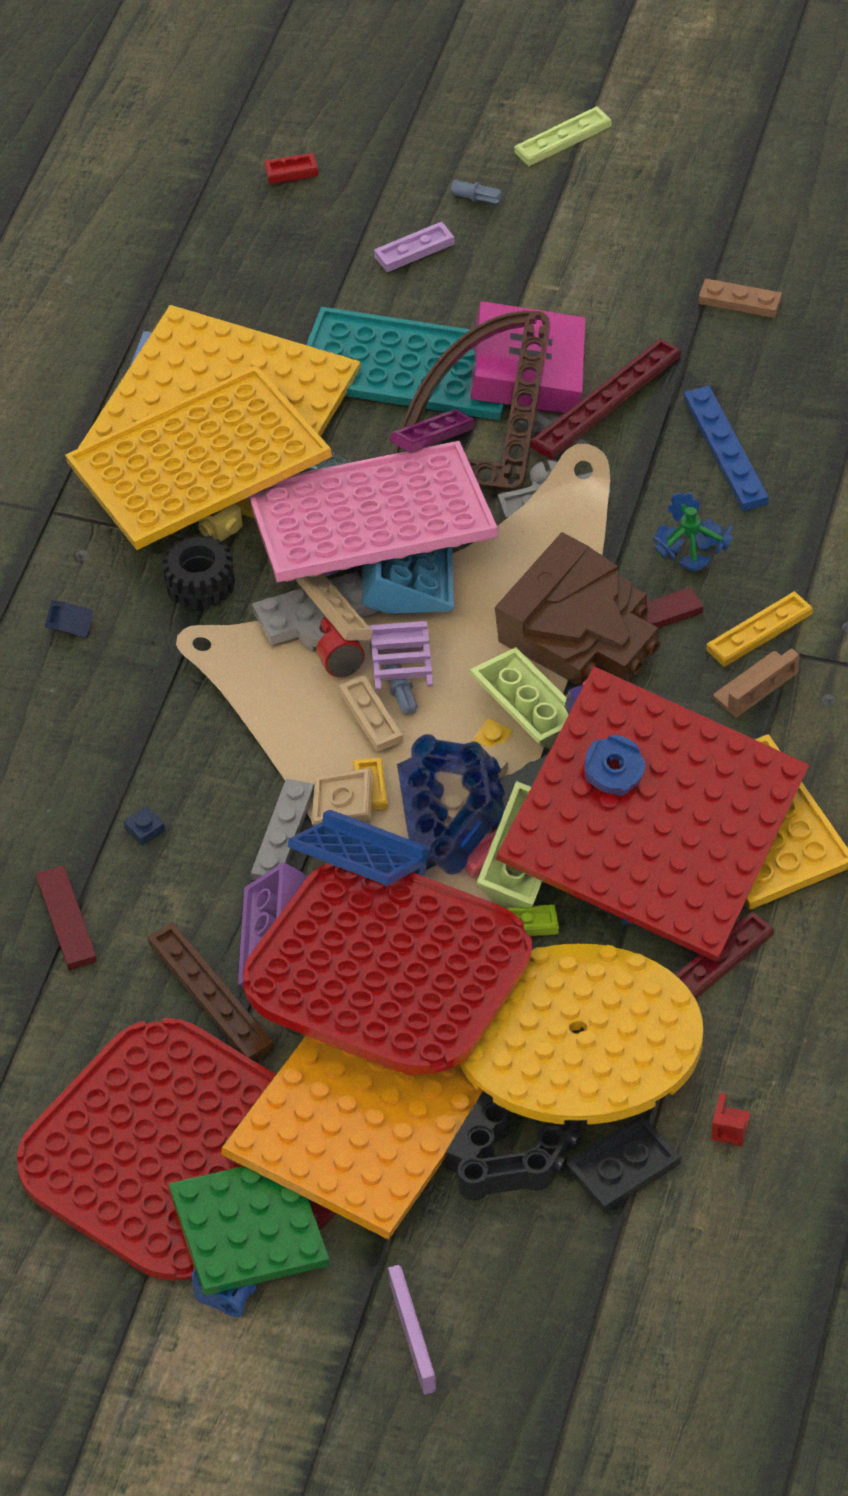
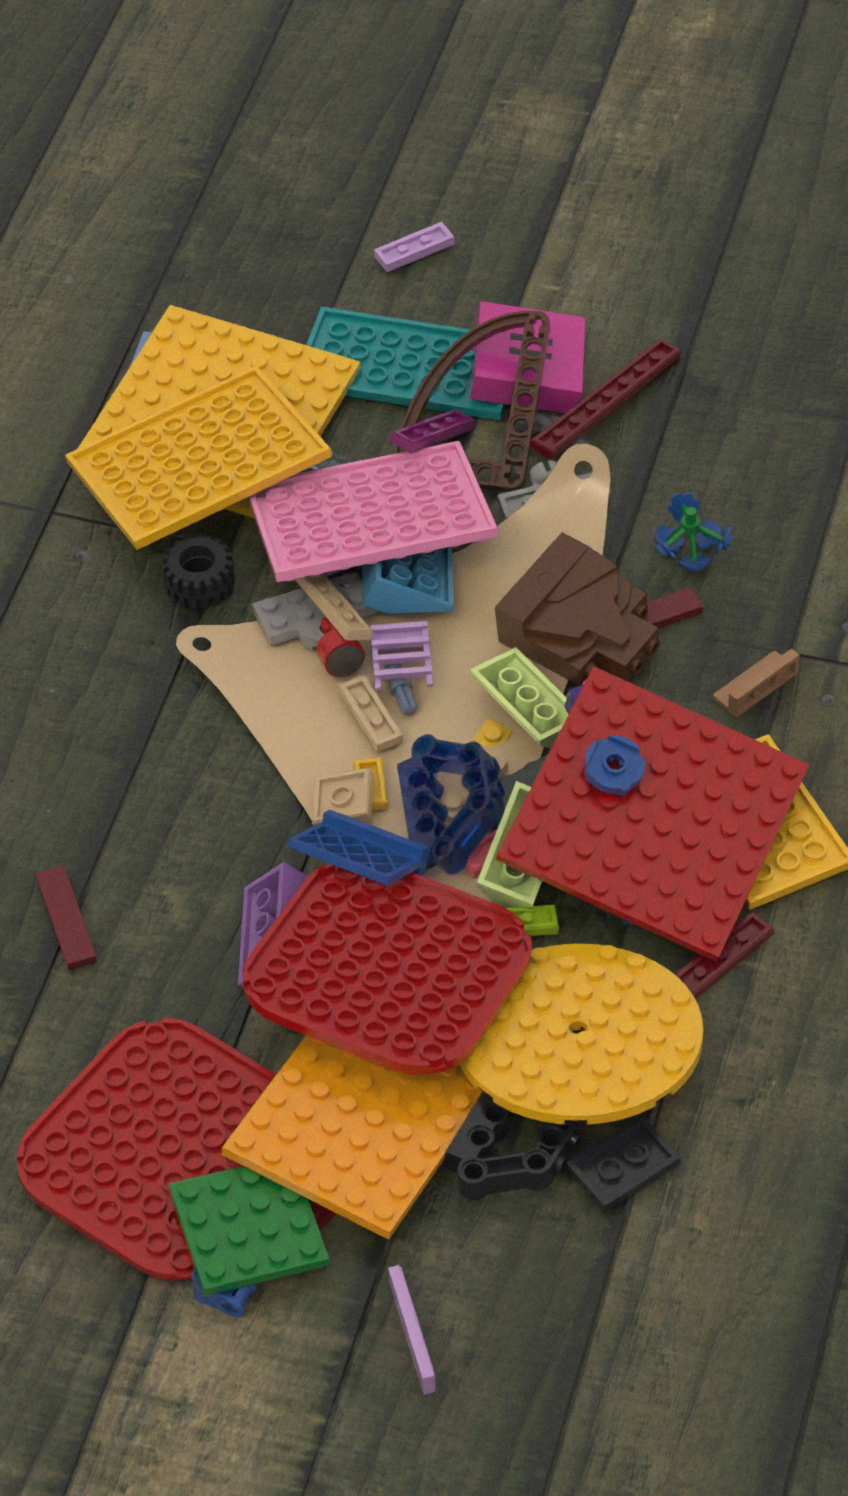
dark blue panel [45,600,93,637] -> none
dark blue plate [123,806,165,846] -> none
reddish brown plate [148,922,274,1061] -> none
light yellow bracket [198,503,243,541] -> none
light grey plate [251,779,314,880] -> none
red plate [264,153,319,184] -> none
sand blue axle [451,179,502,204] -> none
yellowish green tile [514,106,611,166] -> none
blue plate [684,386,768,511] -> none
medium nougat plate [699,278,782,318] -> none
yellow tile [706,591,813,667] -> none
red panel [712,1093,750,1146] -> none

